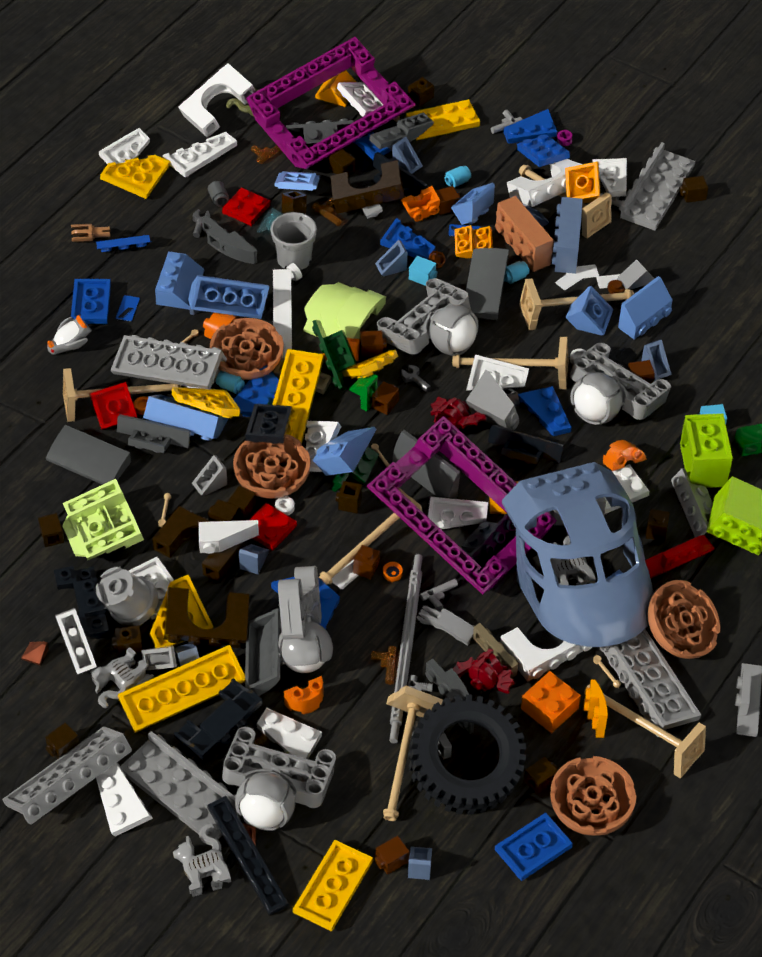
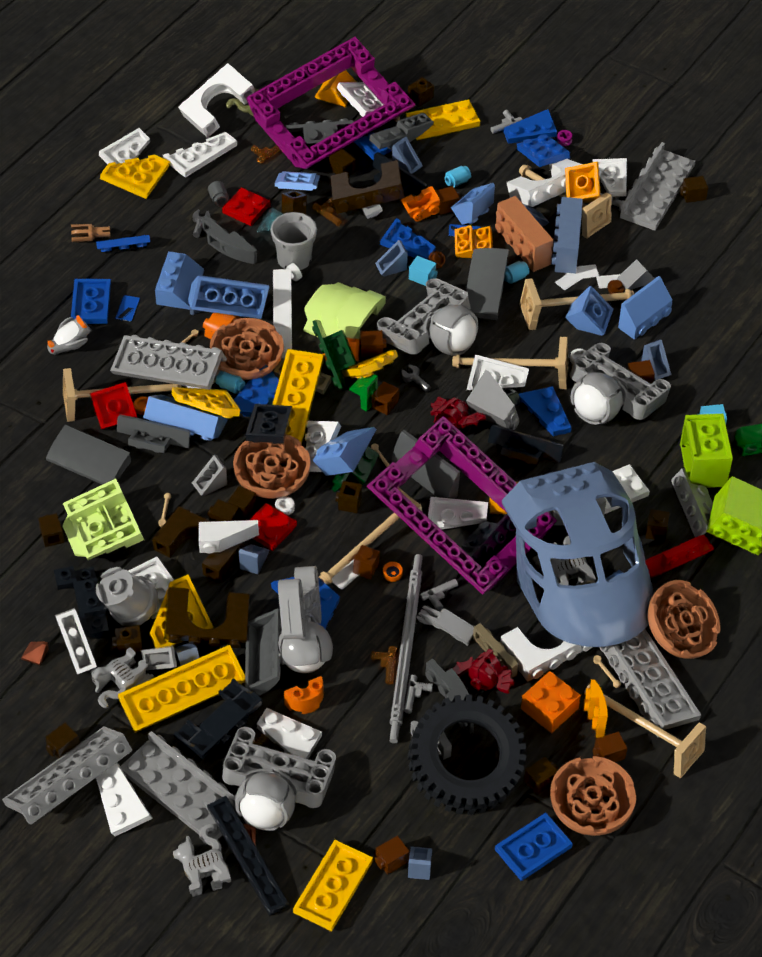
tan tile [383,686,443,821] -> none
orange cylinder [603,440,647,471] -> none
light grey bracket [735,663,762,737] -> none
none -> reddish brown brick [593,731,627,762]

